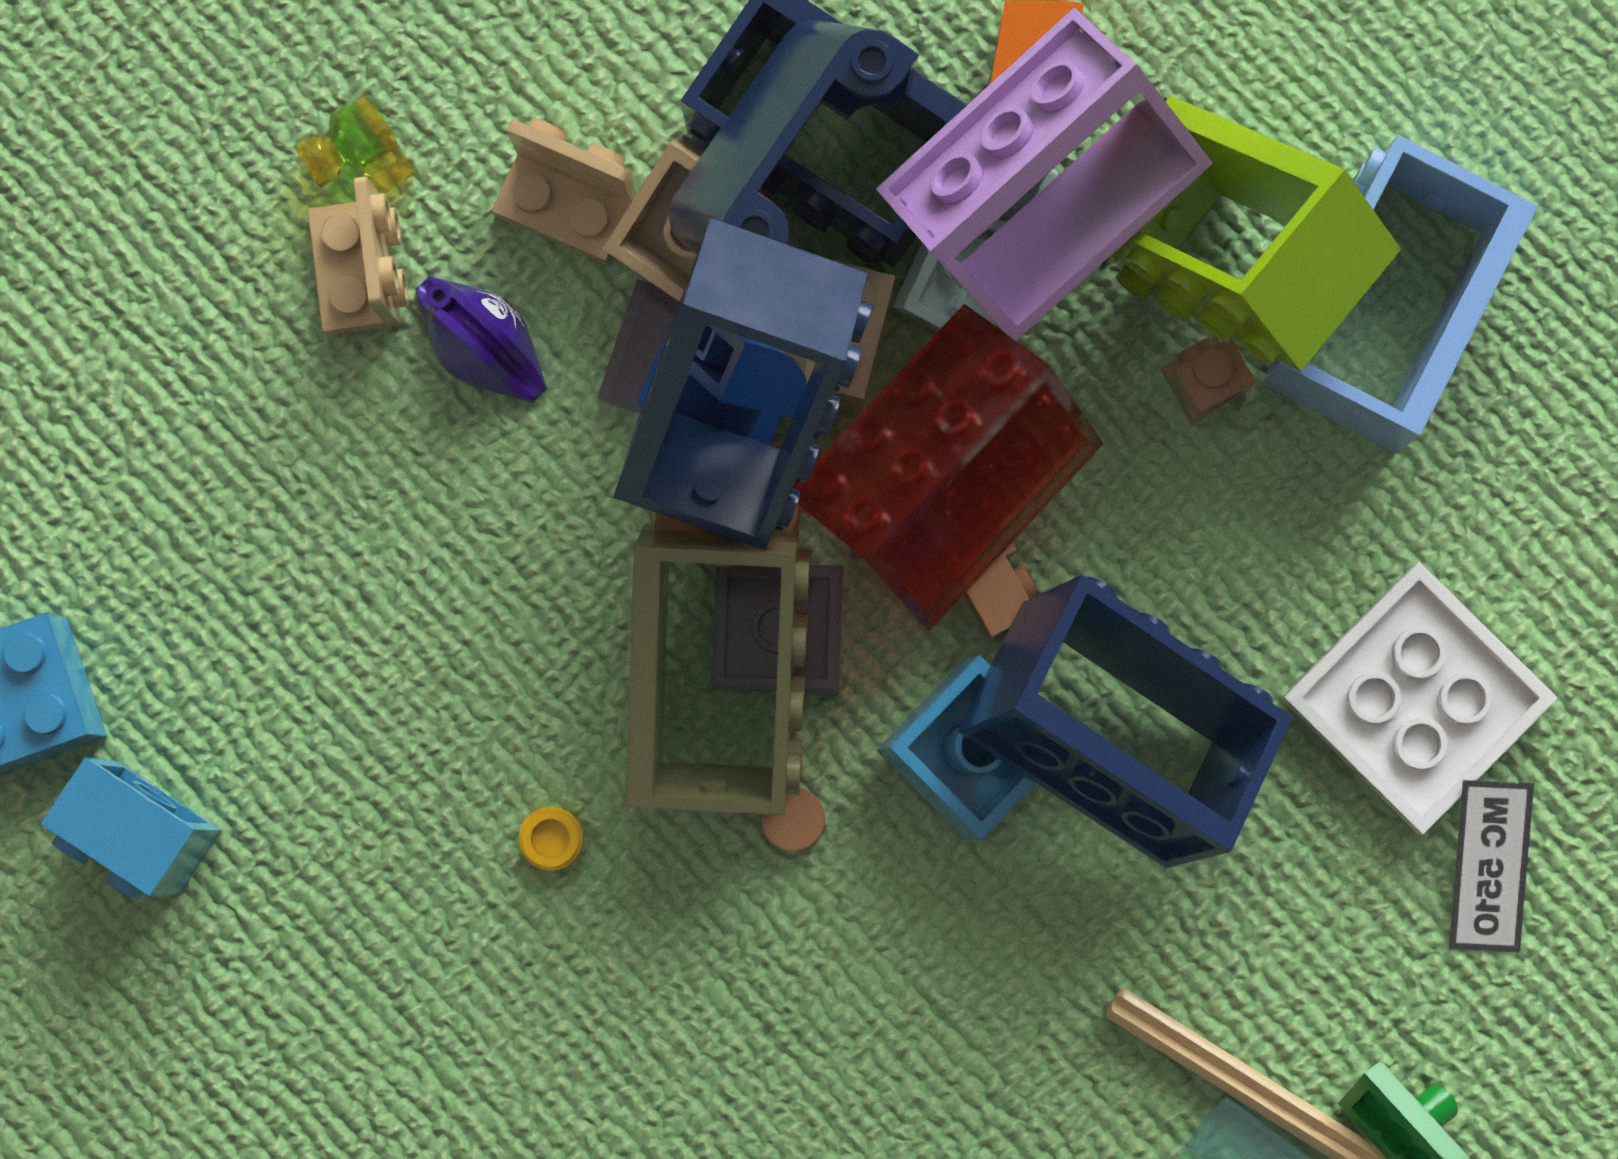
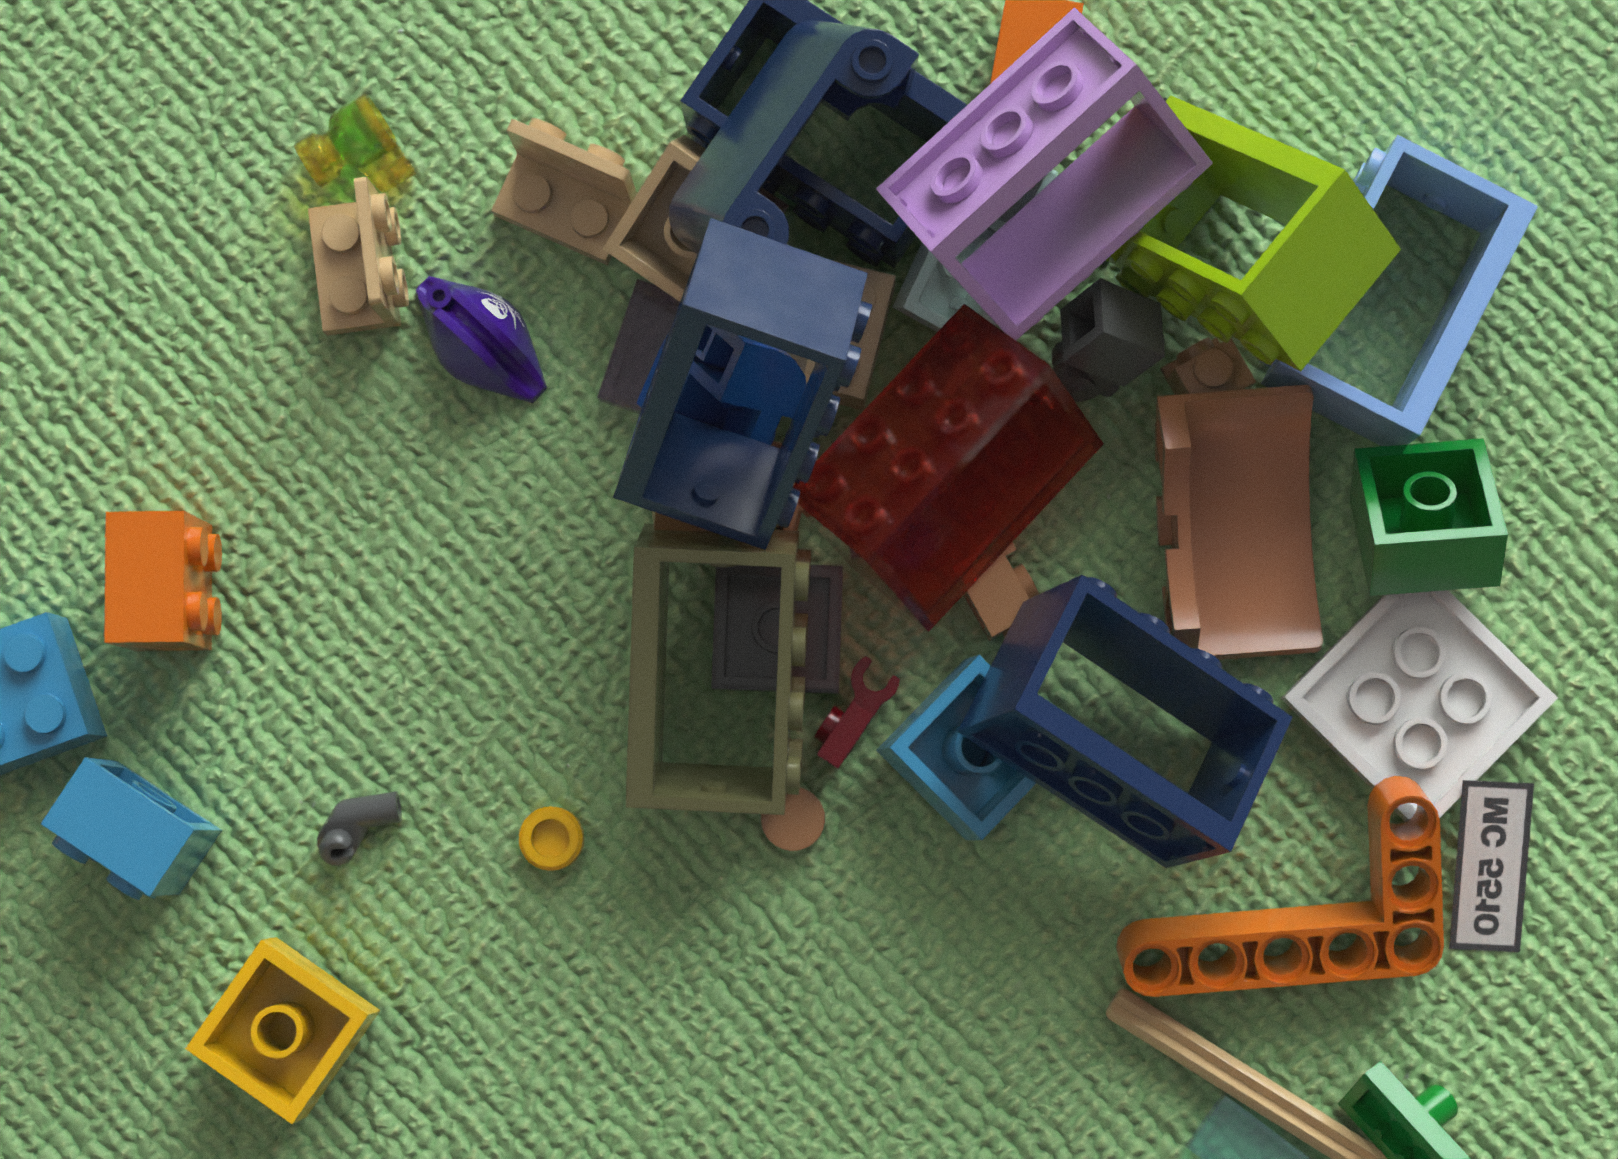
none -> orange brick [104,511,222,651]
none -> yellow brick [185,937,381,1124]
none -> dark grey arm [317,791,402,866]
none -> dark red plate [814,656,900,770]
none -> dark grey brick [1051,278,1165,402]
none -> orange beam [1116,776,1444,997]
none -> nougat panel [1155,385,1323,660]
none -> green brick [1350,438,1508,596]

